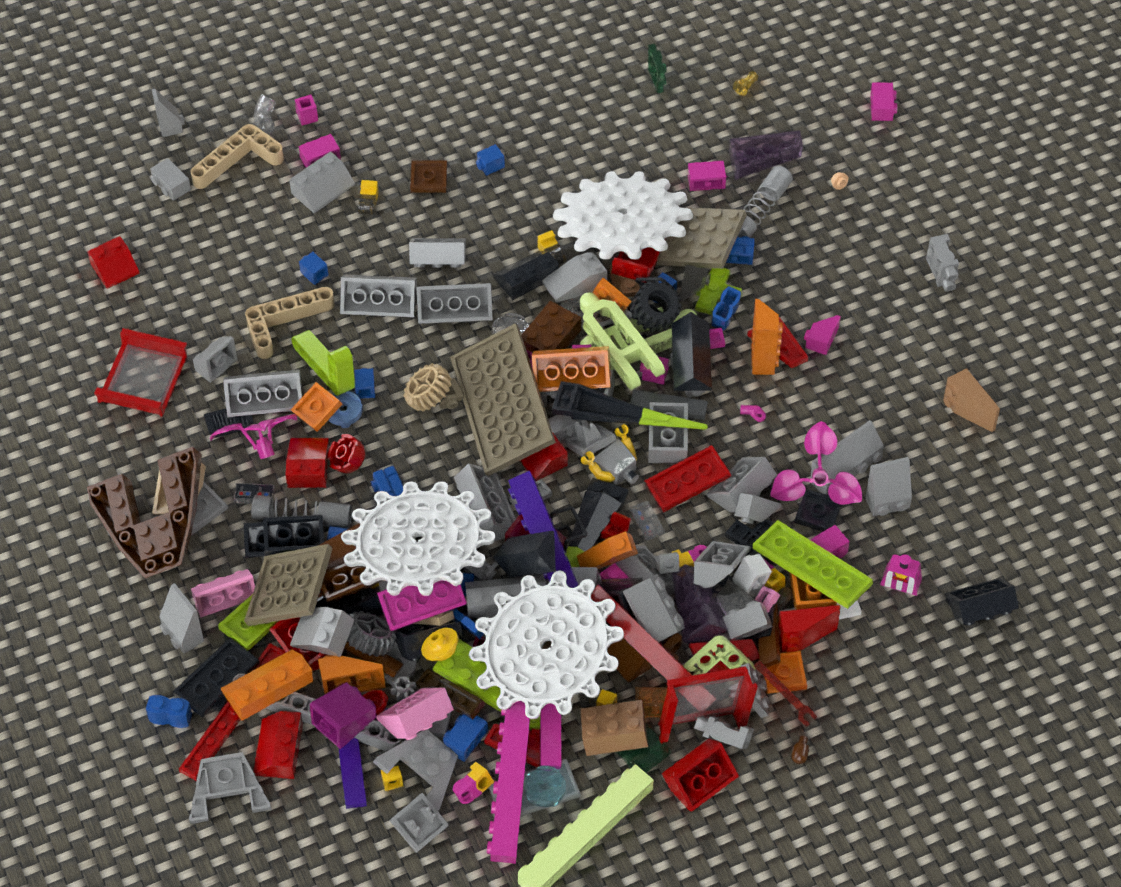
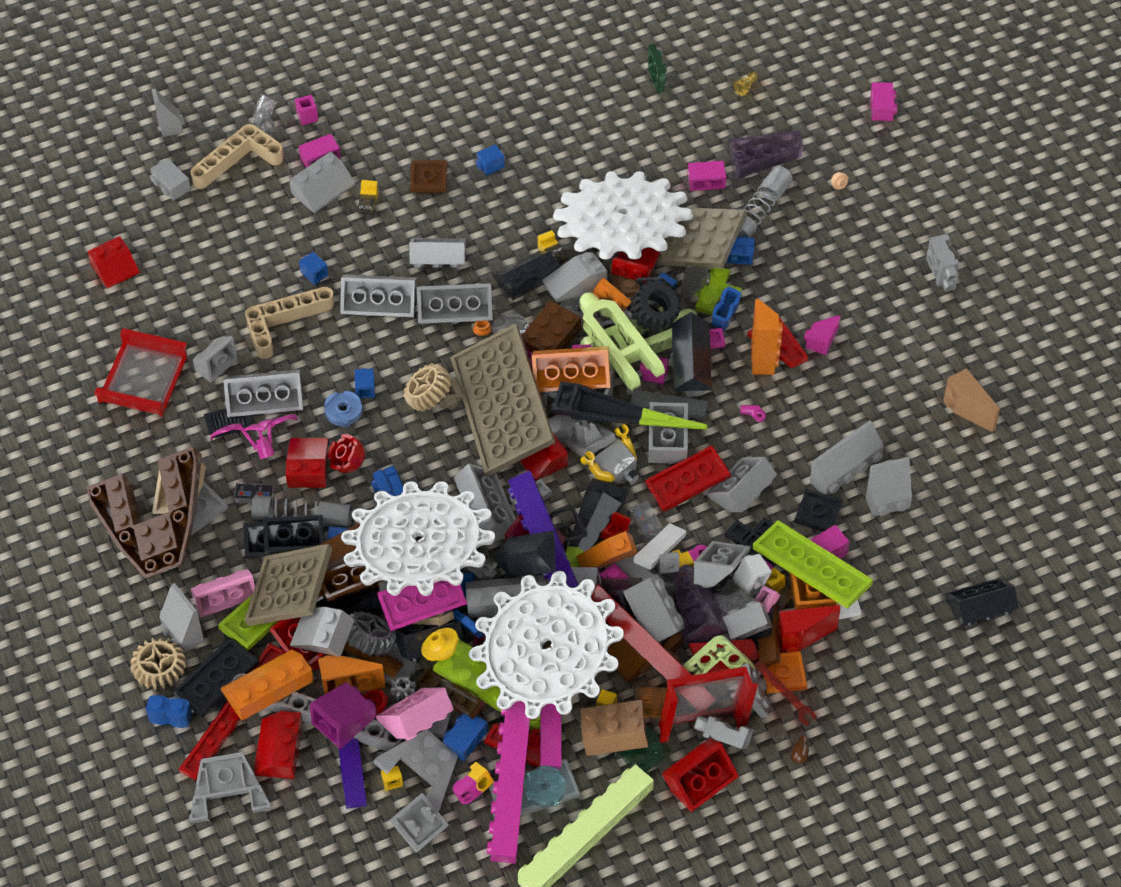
lime beam [291,330,355,396] -> none
orange plate [291,382,342,432] -> none
light grey slope [735,493,781,524] -> none
dark pink plant [770,421,862,505] -> none
dark pink torso [880,554,922,596] -> none
none -> tan gear [131,637,186,690]
none -> orange plate [473,321,492,336]
none -> white tile [633,523,687,570]

